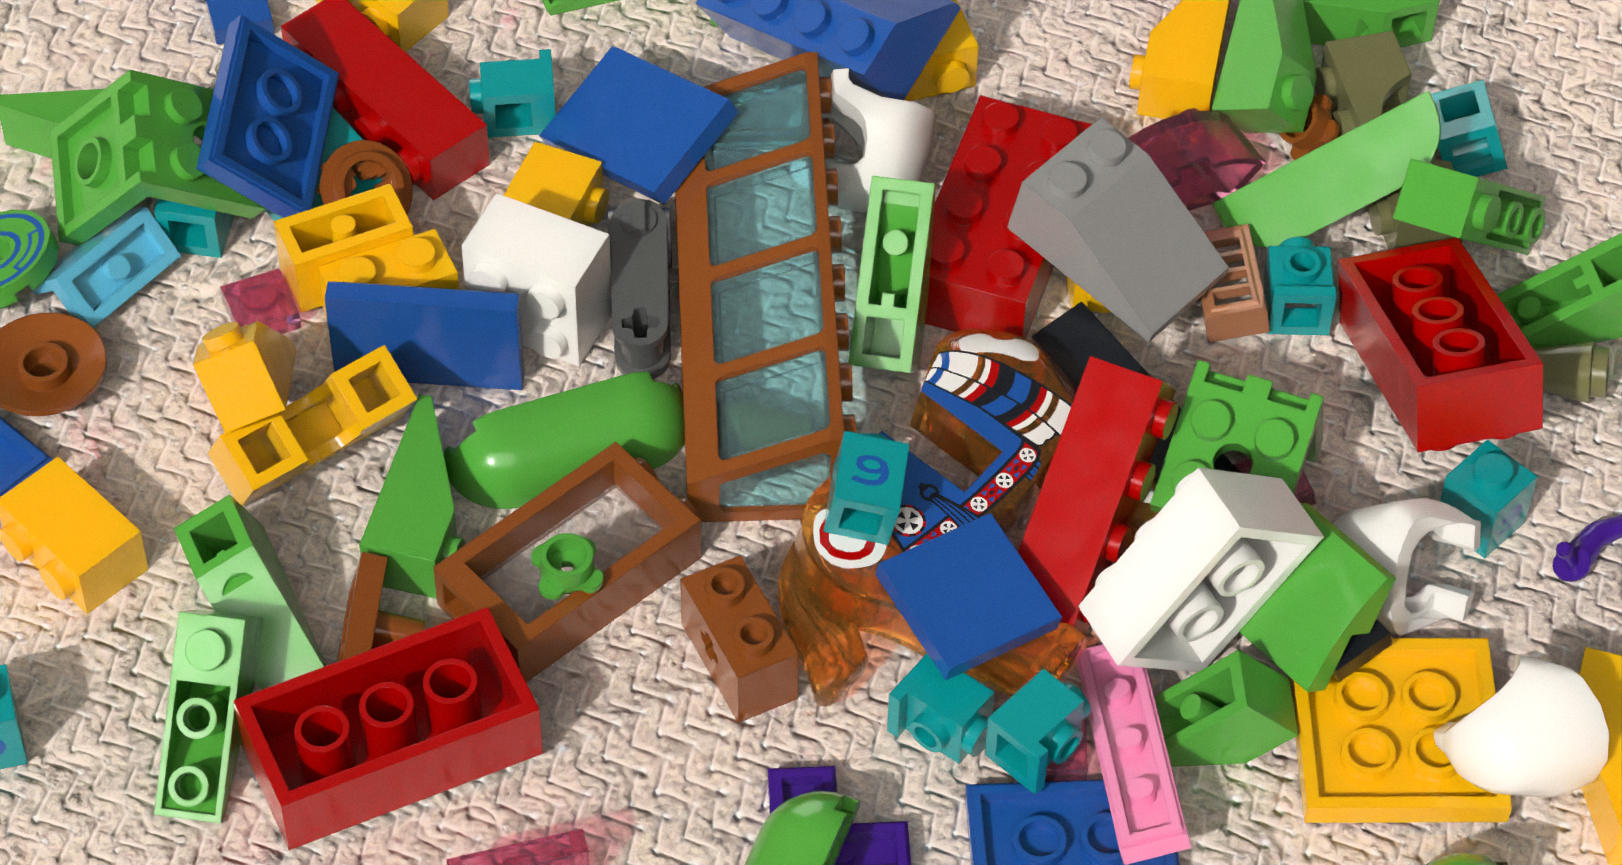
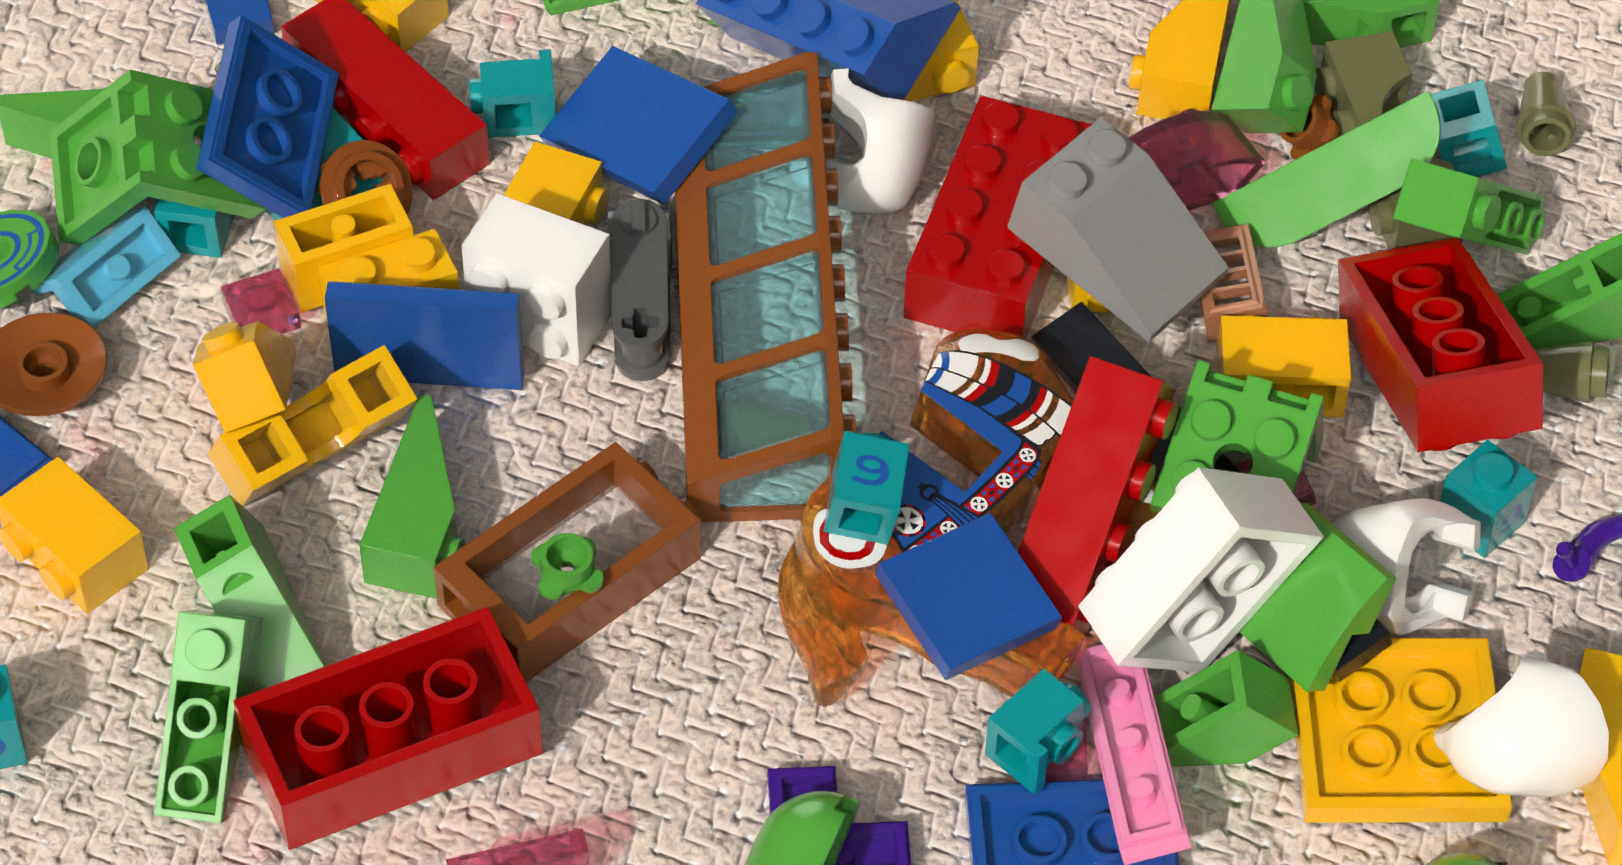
dark orange tile [336,552,425,662] -> none
bright green brick [444,372,685,509] -> none
dark orange brick [680,555,799,723] -> none
bright green slope [848,176,936,373] -> none
teal brick [887,653,994,764] -> none
teal brick [1263,237,1337,336] -> none
none -> yellow brick [1215,315,1351,417]
none -> olive cone [1516,72,1576,156]

